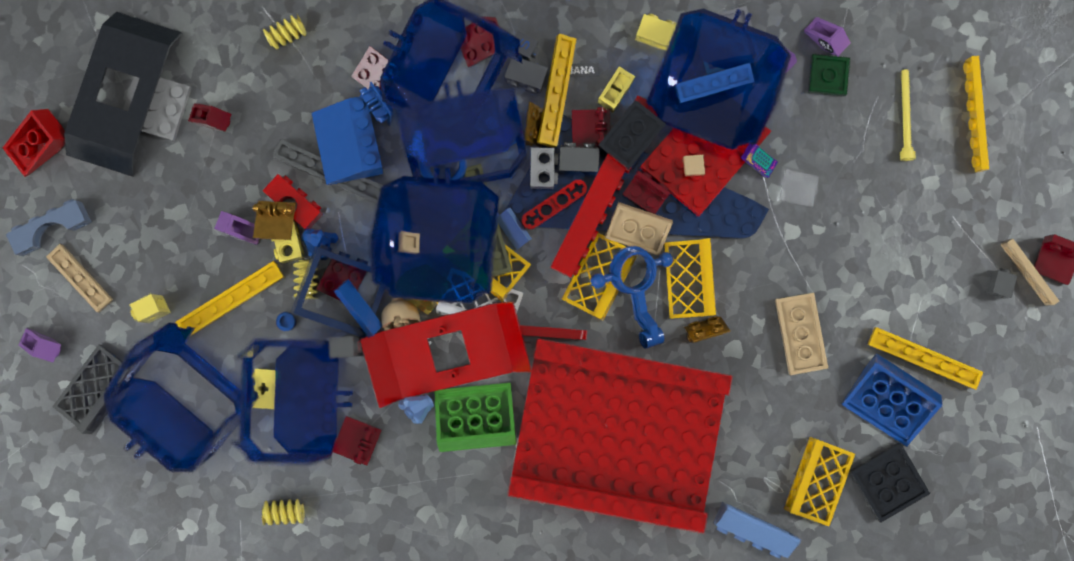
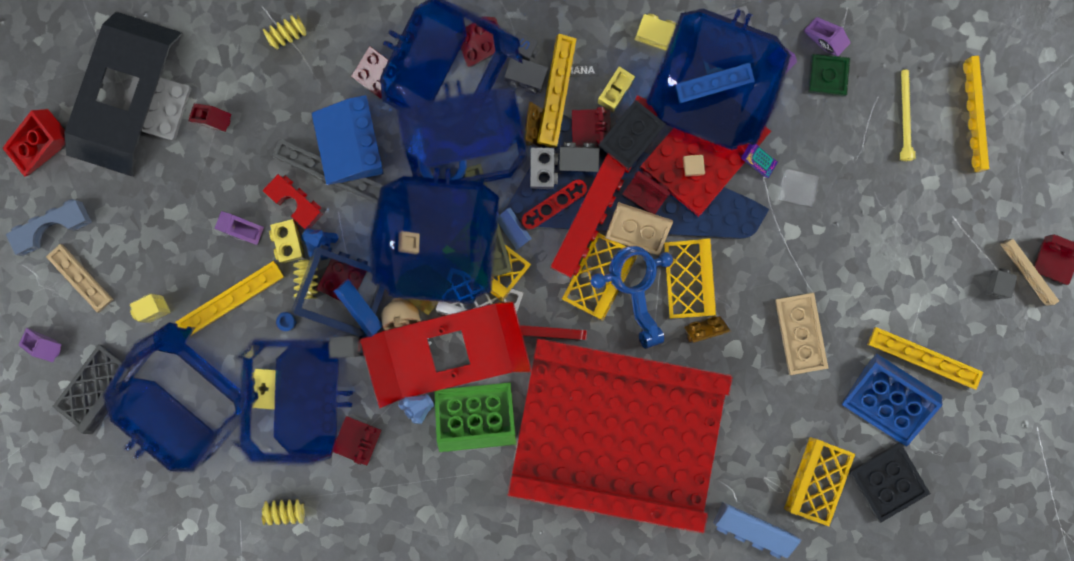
pearl gold hinge [253,201,296,240] -> none
blue hinge [360,82,393,126] -> none

